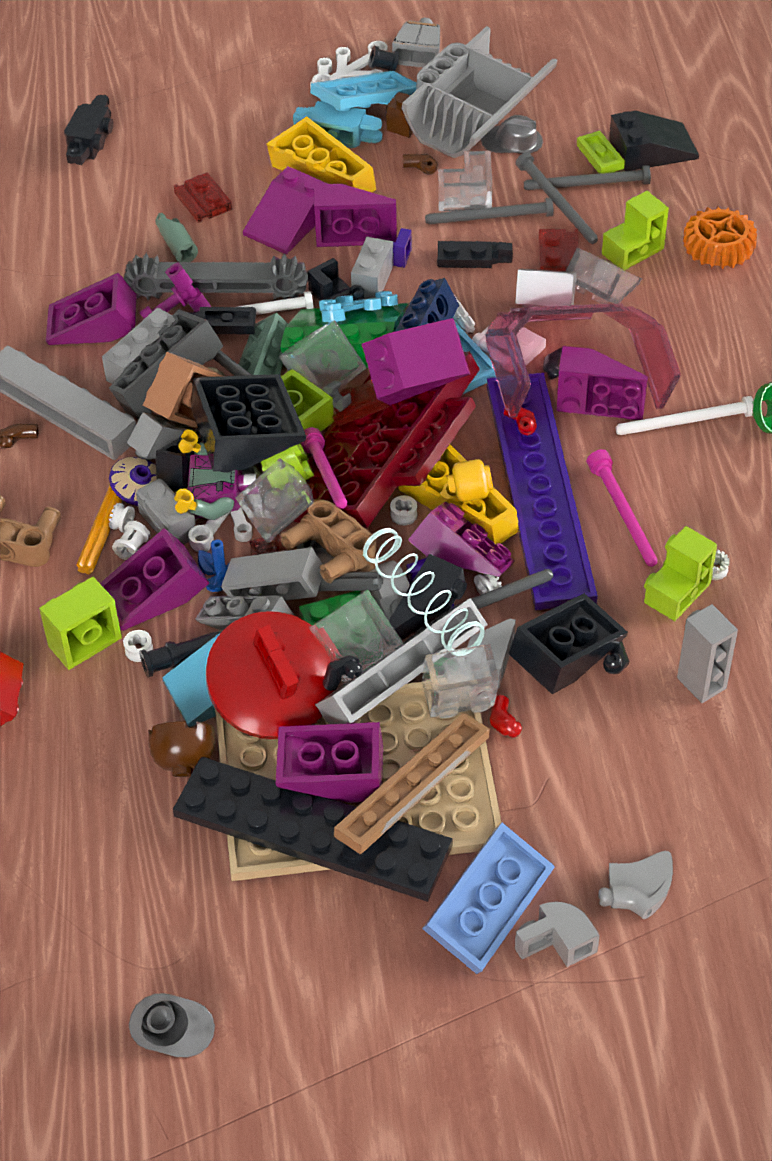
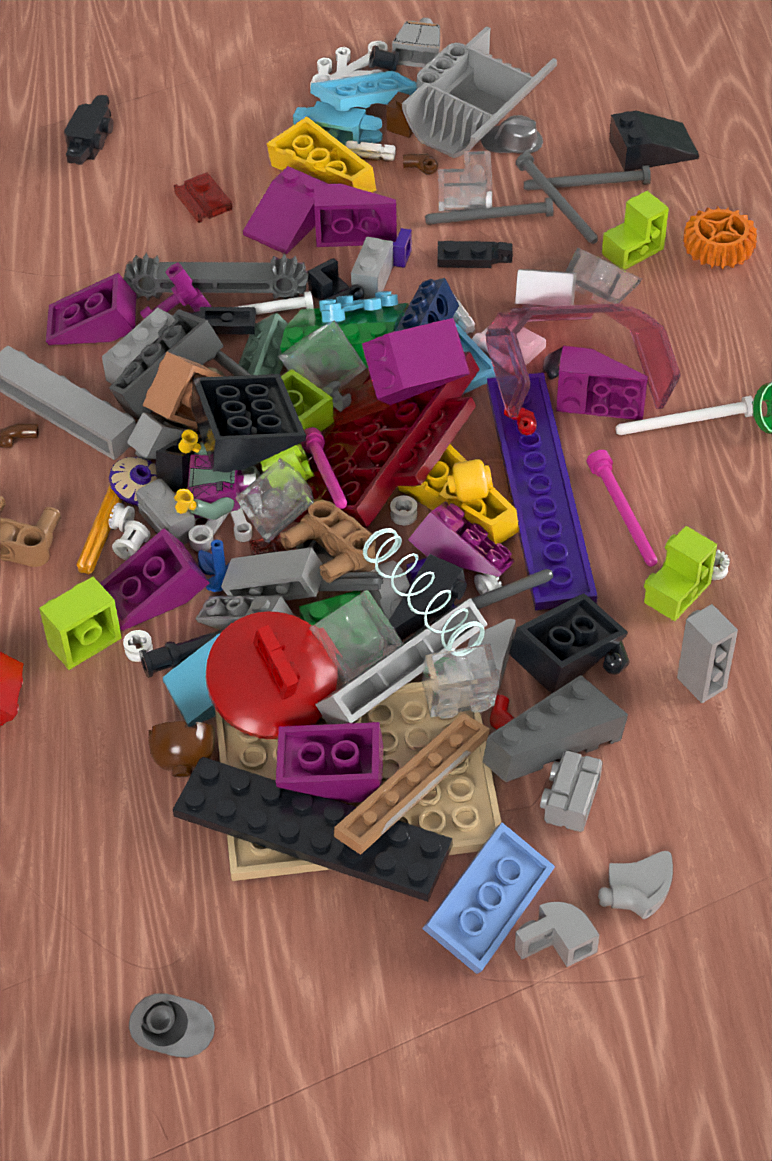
sand green piece [155,213,198,262] -> none
black arm [322,655,363,691] -> none
clear red plate [538,229,580,274] -> none
lime plate [576,130,625,174] -> none
none -> white axle [345,141,396,161]
none -> dark grey wedge [483,675,628,782]
none -> light grey brick [540,750,603,832]

